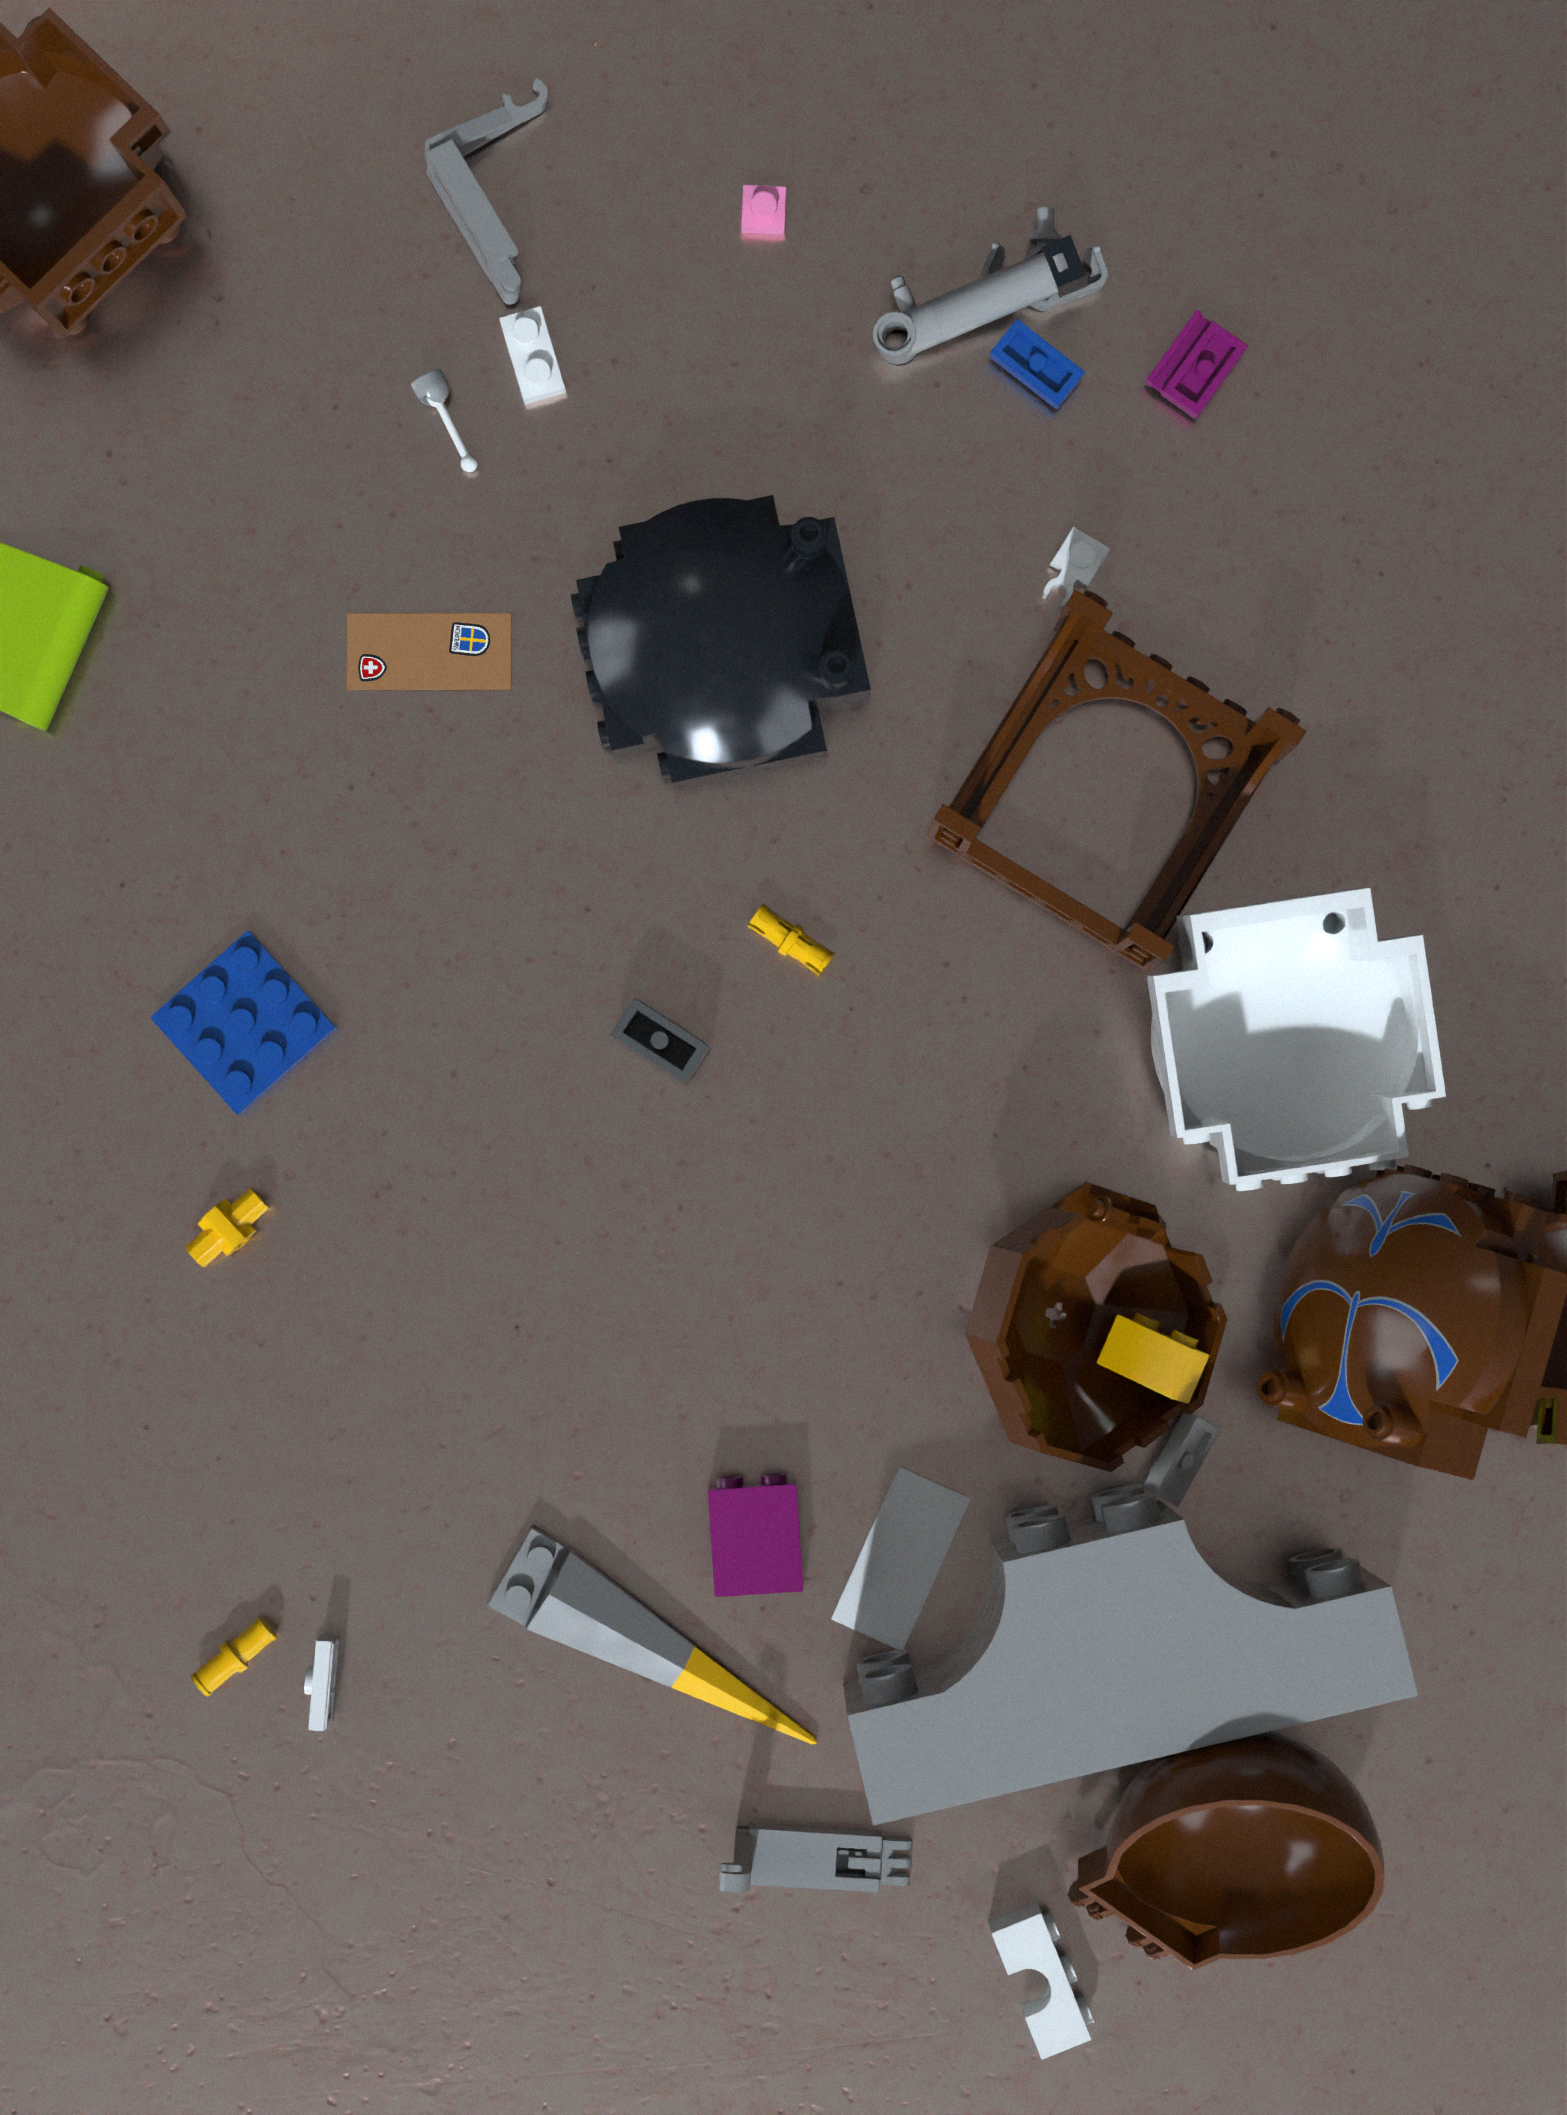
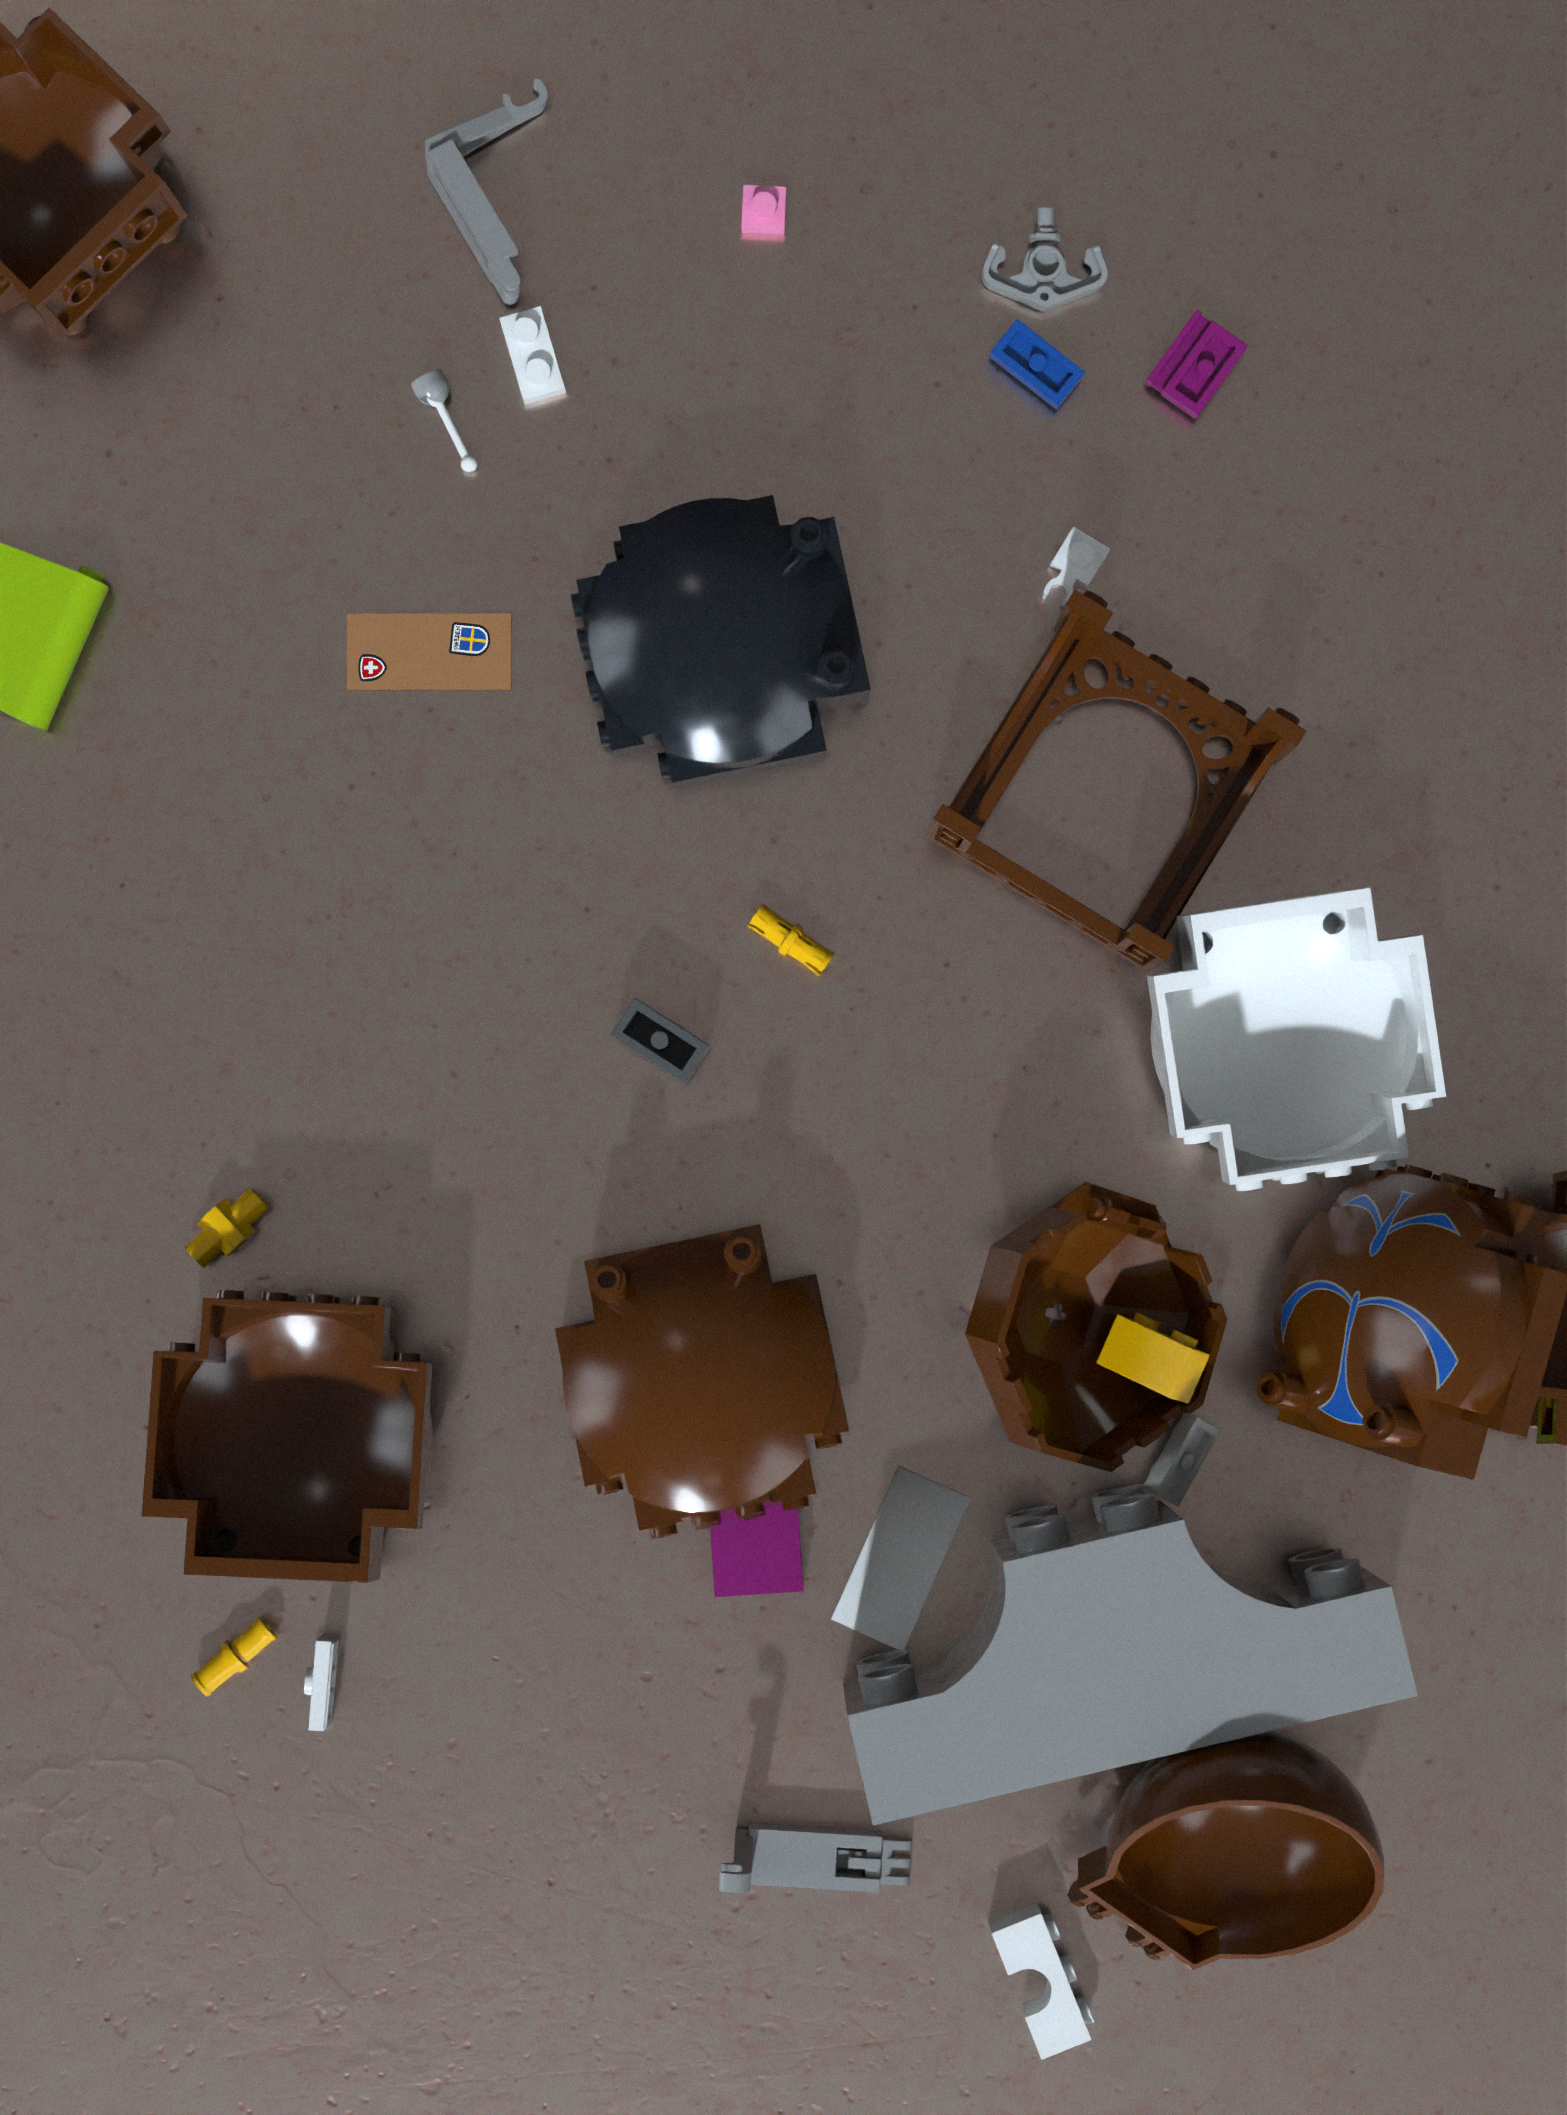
blue plate [150,930,337,1115] -> none
light grey plate [487,1526,817,1744] -> none
light grey piece [873,235,1088,365] -> none
none -> reddish brown windscreen [142,1290,433,1583]
none -> reddish brown windscreen [555,1224,850,1539]

